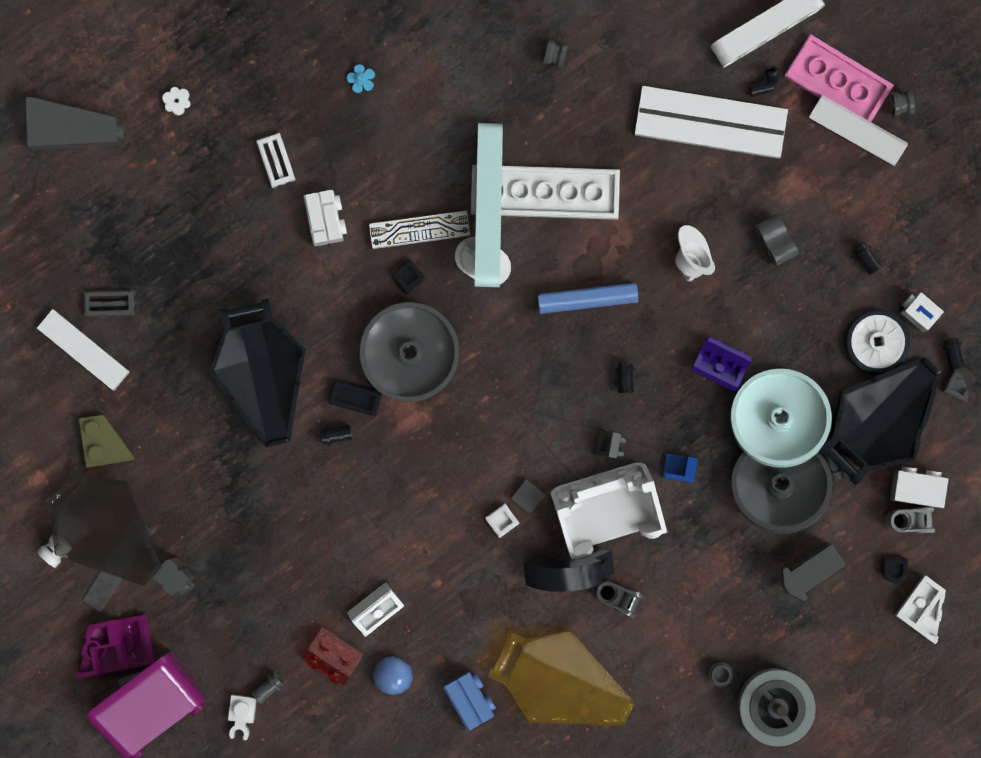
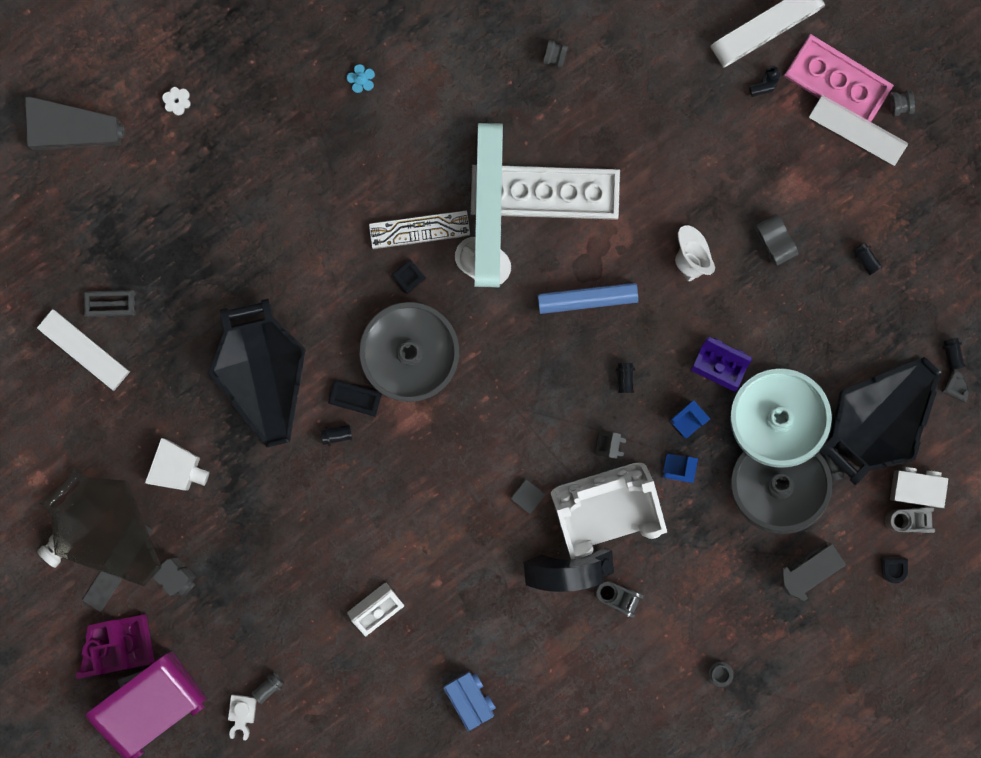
olive wing [79,415,135,468] -> none
white tile [257,133,296,188] -> none
clear red bracket [303,627,364,686] -> none
white brick [304,190,347,246] -> none
medium blue hair [372,656,413,695] -> none
white tile [485,504,520,538] -> none
clear yellow windscreen [488,631,635,725] -> none
white tile [634,86,788,159] -> none
wheel [737,668,816,746] -> none
white wheel [845,310,910,374] -> none
white wing [895,575,946,644] -> none
white brick [901,292,944,332] -> none
none -> white torso [145,438,209,490]
none -> blue panel [669,400,710,438]

